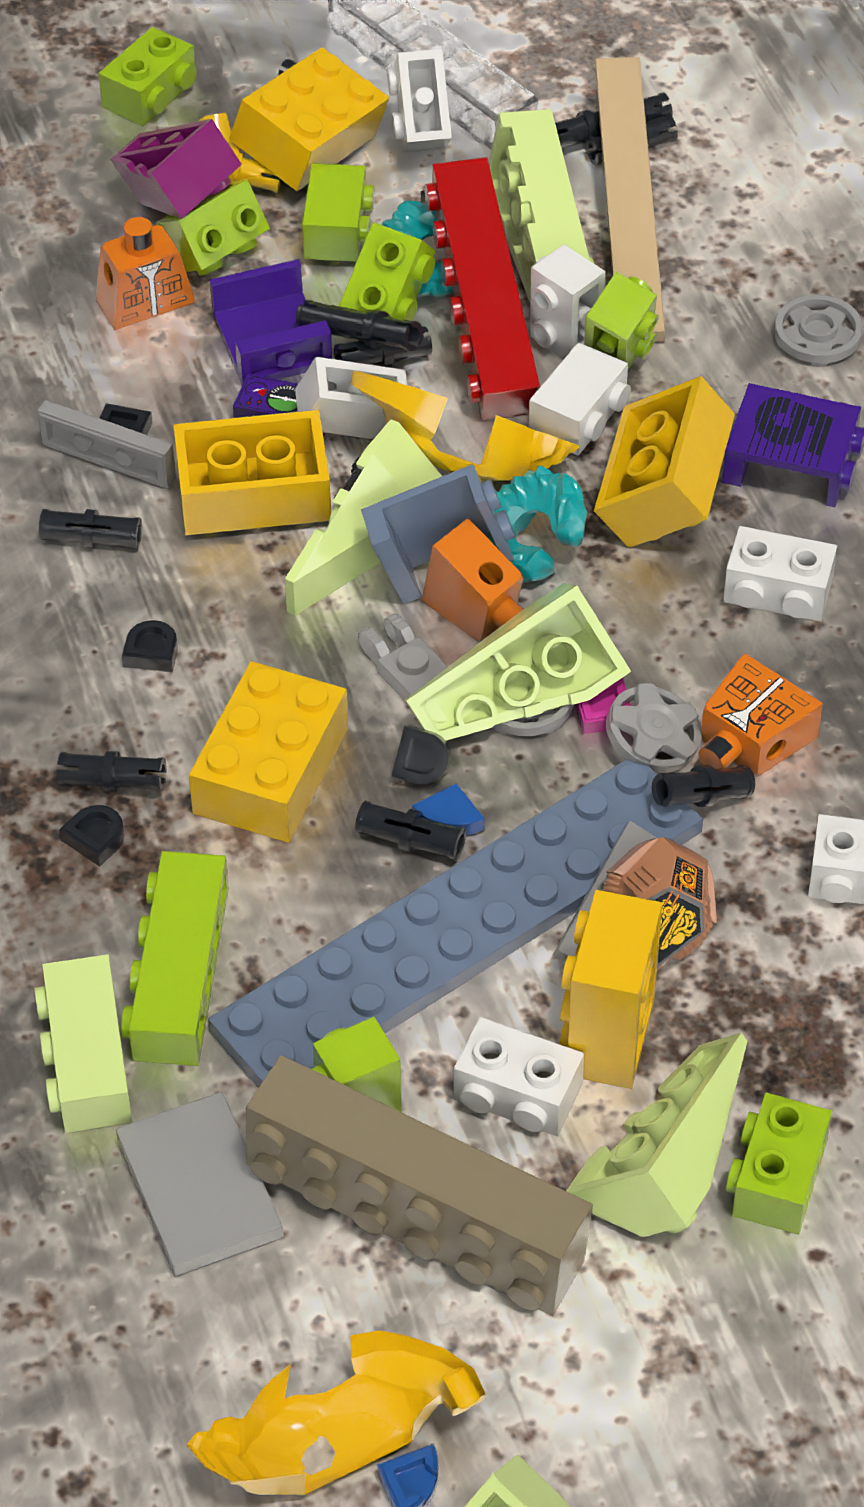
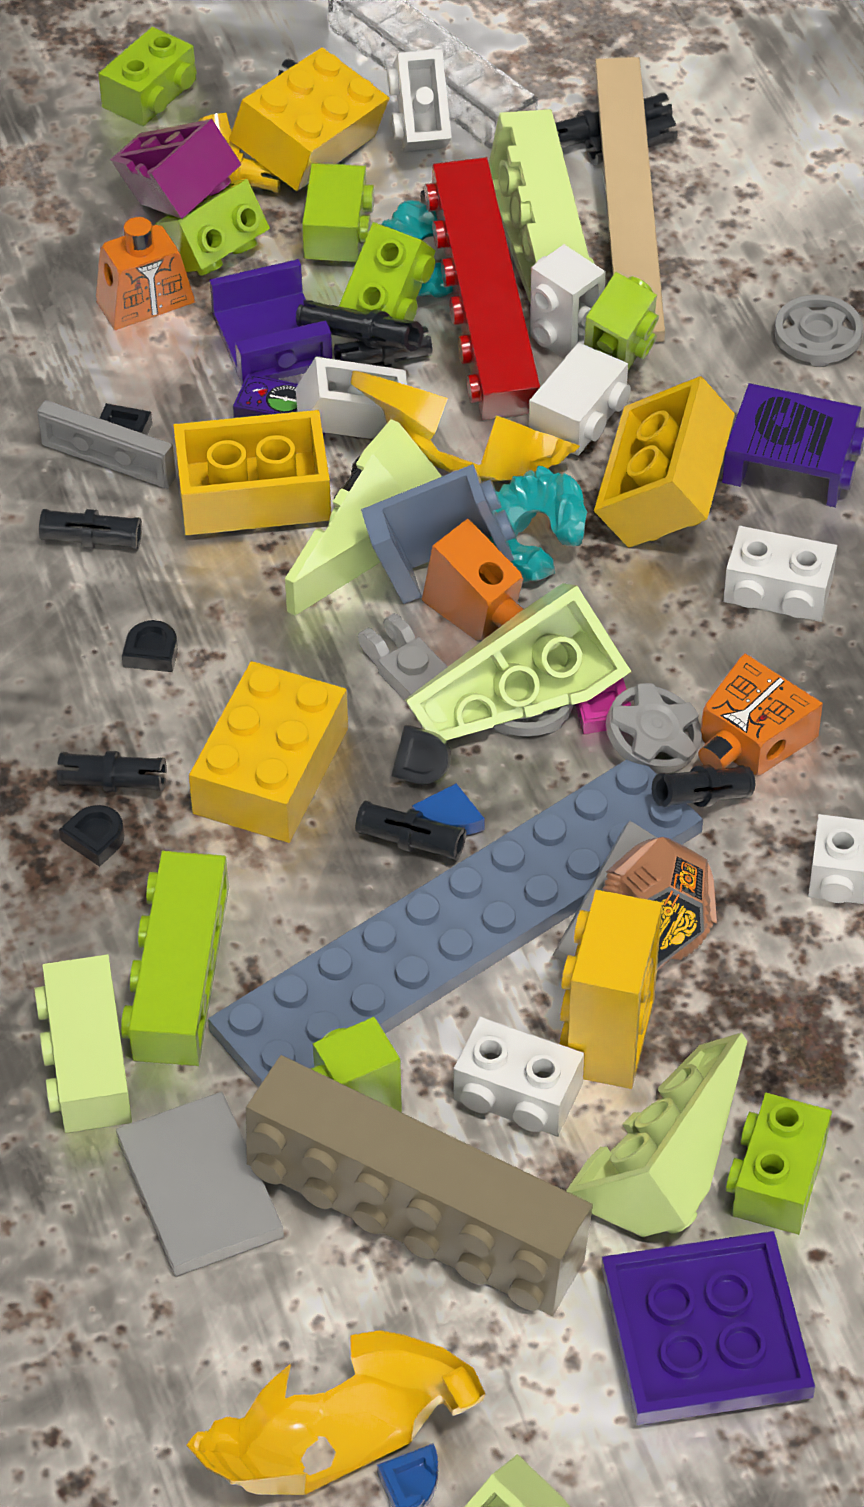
none -> dark purple plate [601,1231,815,1425]

